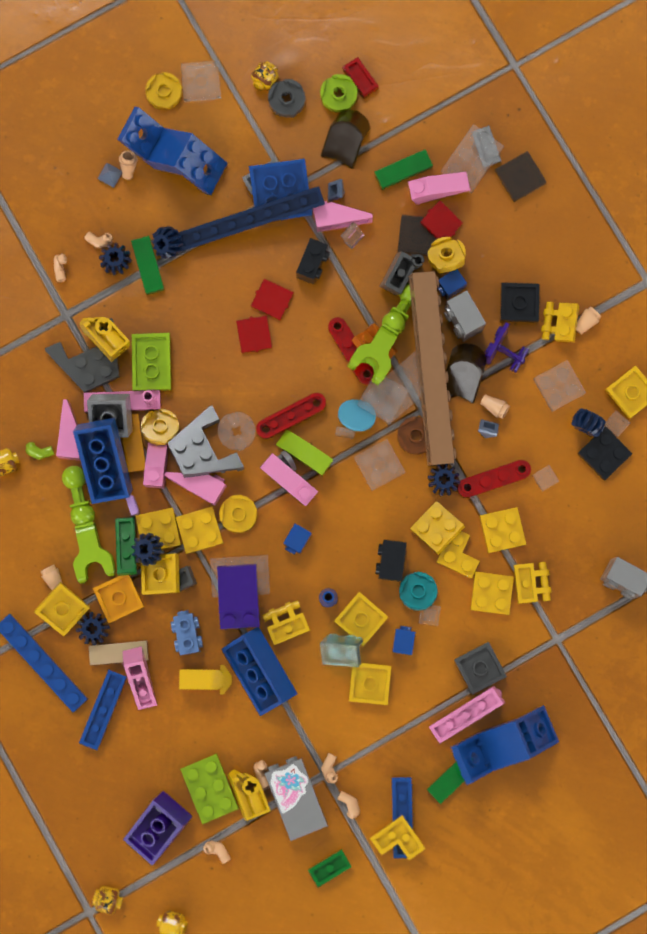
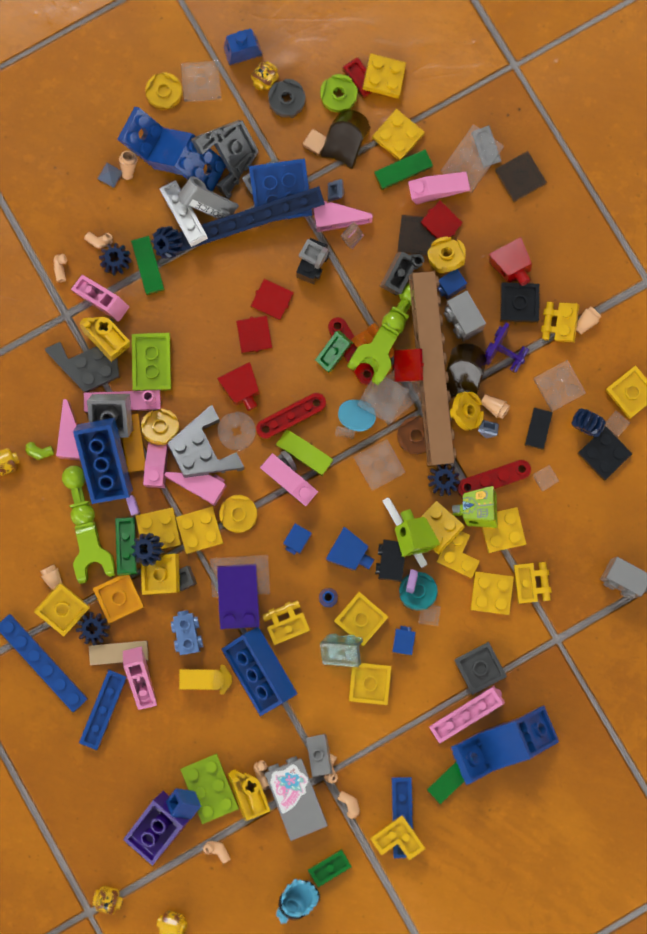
none -> bright pink slope [71,275,129,322]
none -> white tile [159,180,208,247]
none -> blue brick [166,788,201,819]
none -> light grey door [178,176,239,219]
none -> dark grey wing [191,120,259,199]
none -> red torso [217,362,260,411]
none -> blue torso [224,29,263,66]
none -> medium azure hair [276,879,320,924]
none -> light grey tile [299,239,329,269]
none -> light nougat tile [303,129,326,155]
none -> light grey plate [306,734,333,777]
none -> green plate [315,330,353,372]
none -> blue torso [326,527,375,571]
none -> yellow plate [362,53,406,99]
none -> yellow plate [372,109,425,161]
none -> white tile [383,498,428,568]
none -> red piece [393,348,424,382]
none -> lime torso [395,509,440,557]
none -> lavender tile [406,569,418,594]
none -> yellow plate [450,392,484,430]
none -> lime torso [452,486,498,528]
none -> torso [489,237,532,286]
none -> black tile [524,408,553,450]

